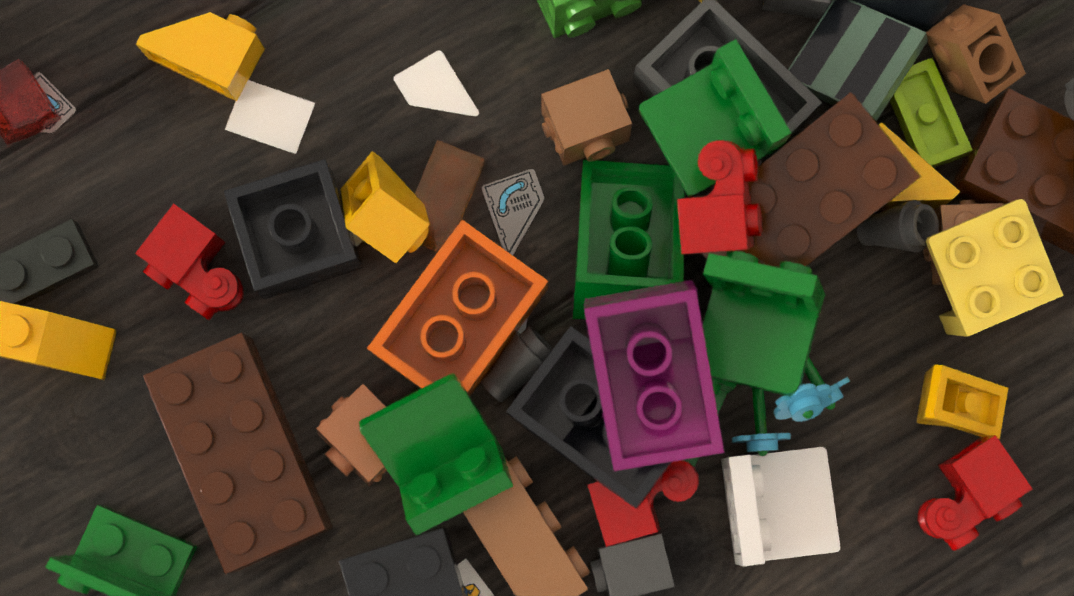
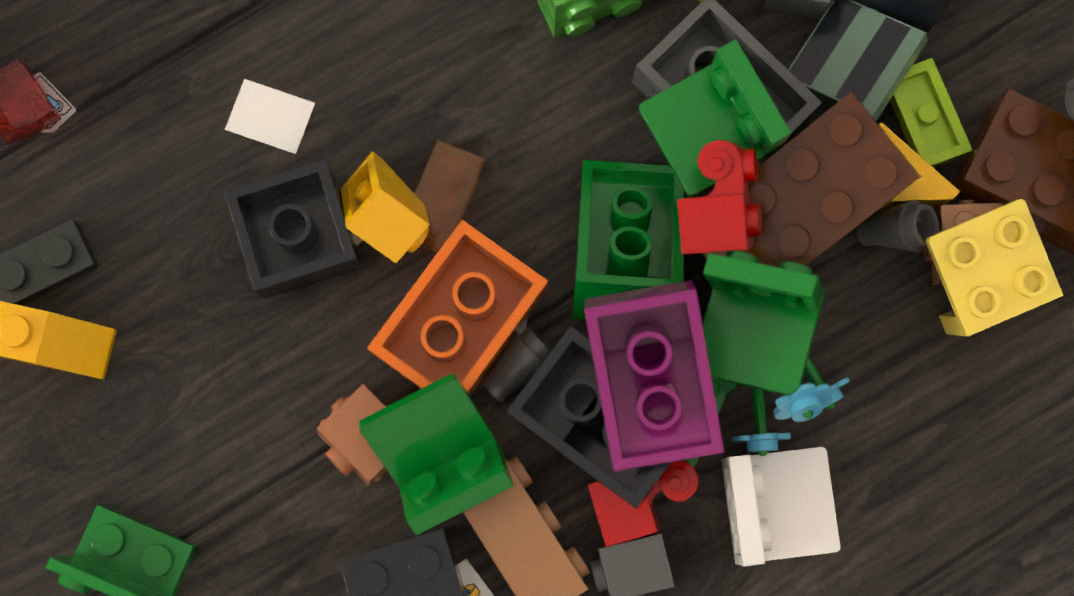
red brick [135,204,244,321] -> none
yellow slope [136,12,265,101] -> none
reddish brown brick [143,332,333,574] -> none
white sticker [394,51,479,116] -> none
light grey sticker [482,169,545,255] -> none
medium nougat head [541,69,632,166] -> none
yellow slope [917,365,1008,439] -> none
red brick [917,435,1032,551] -> none
medium nougat head [926,4,1026,104] -> none

